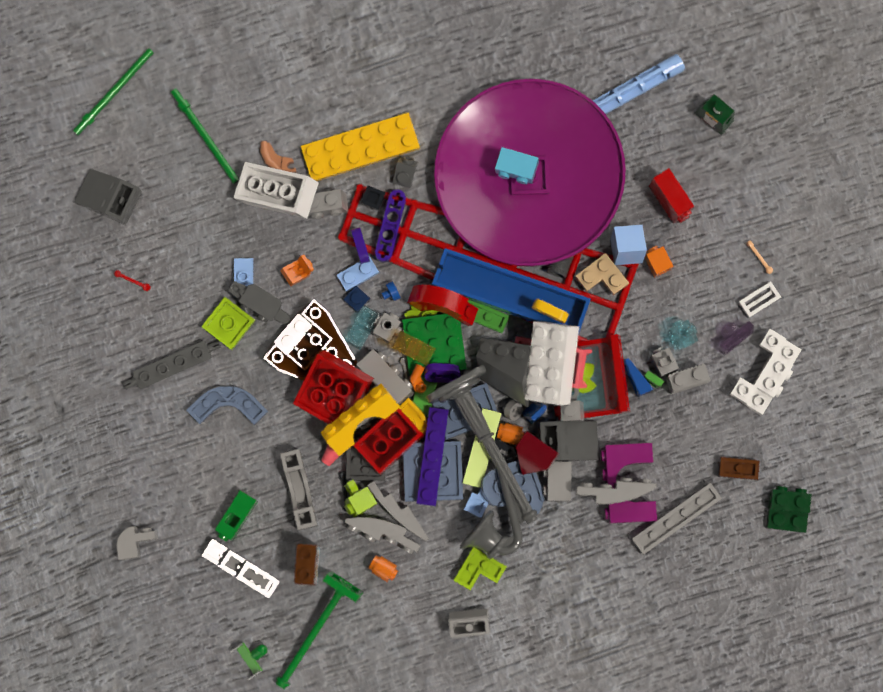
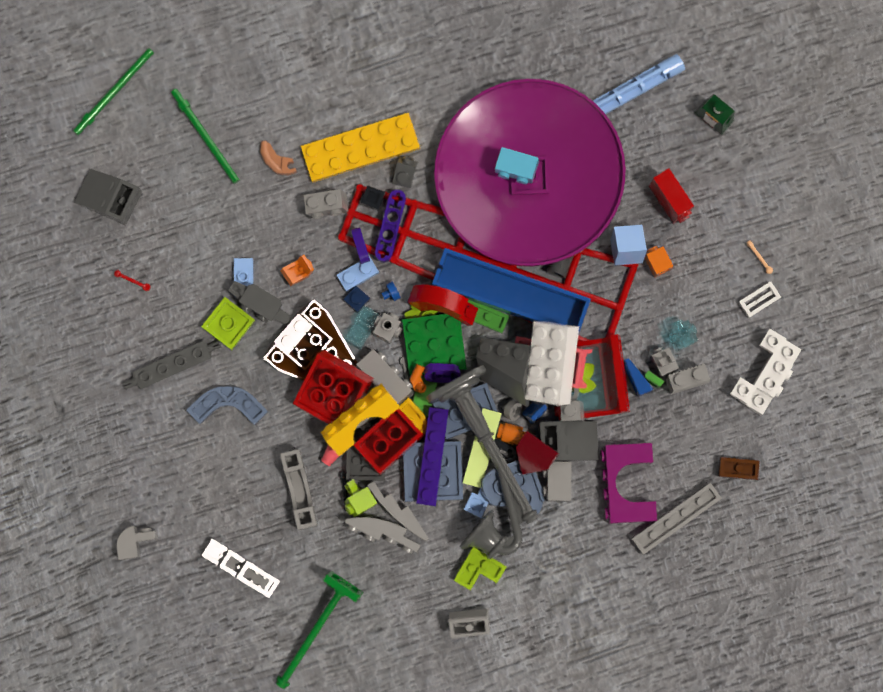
green brick [215,490,258,542] -> none
piece [230,642,268,680] -> none
white brick [233,162,319,219] -> none
reddish brown panel [294,544,320,585] -> none
orange brick [368,555,398,582] -> none
clear yellow brick [392,330,436,366] -> none
yellow beam [532,299,569,324] -> none
tan plate [575,253,629,296] -> none
light grey slope [575,478,656,505] -> none
clear purple tile [720,321,754,355] -> none
dark green plate [766,486,812,533] -> none

